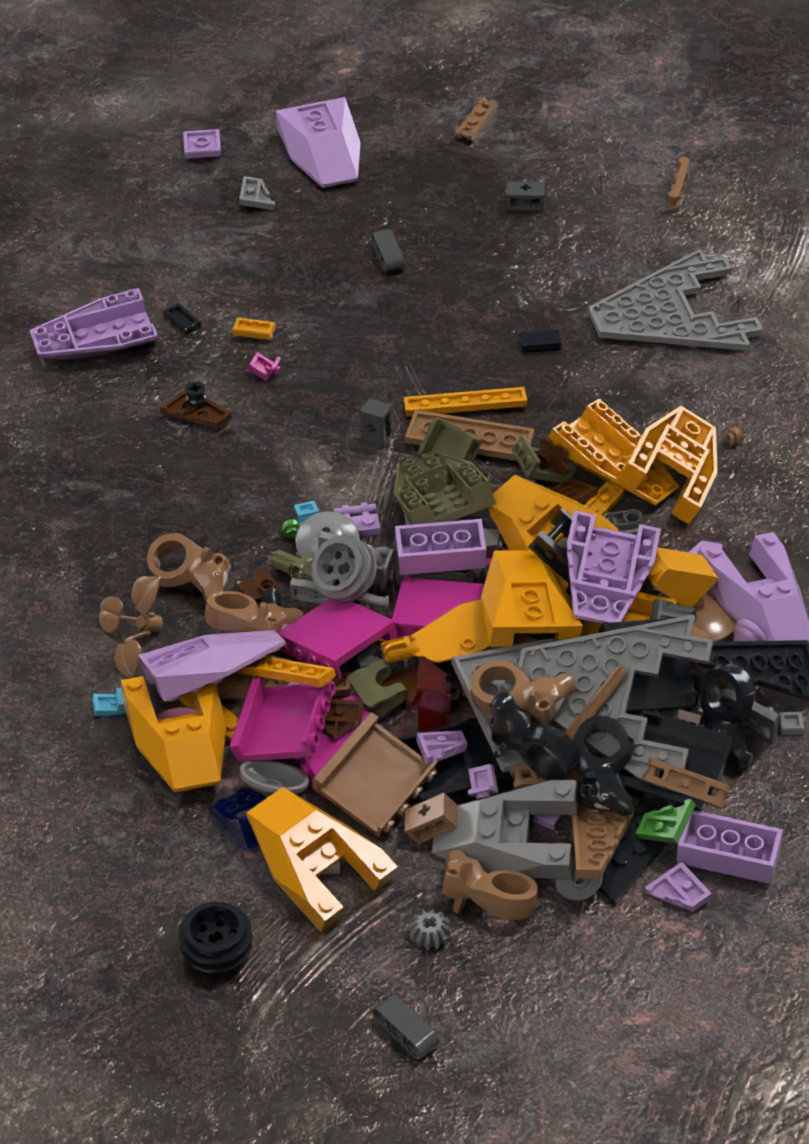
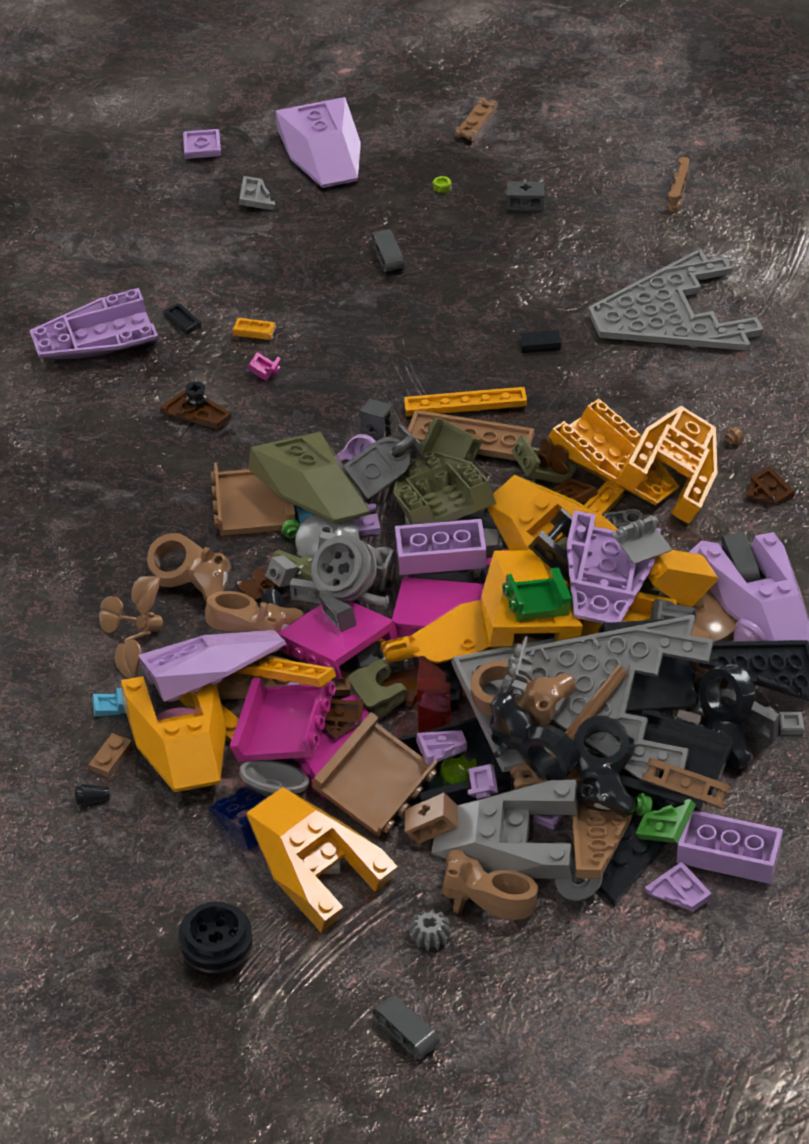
none -> black cone [75,784,110,807]
none -> medium nougat plate [88,733,133,778]
none -> medium nougat panel [211,463,295,536]
none -> olive wedge [248,432,370,523]
none -> light grey plate [265,555,298,587]
none -> dark grey slope [319,593,356,632]
none -> lavender hat [337,434,376,461]
none -> flat silver plate [343,424,426,500]
none -> lime tile [433,176,452,193]
none -> clear neon green hair [440,756,477,784]
none -> light grey hinge [501,636,533,698]
none -> green panel [502,568,572,621]
none -> light grey hinge [611,515,672,565]
none -> bright green plate [634,793,652,816]
none -> dark grey beam [721,532,760,583]
none -> reddish brown slope [746,466,795,505]

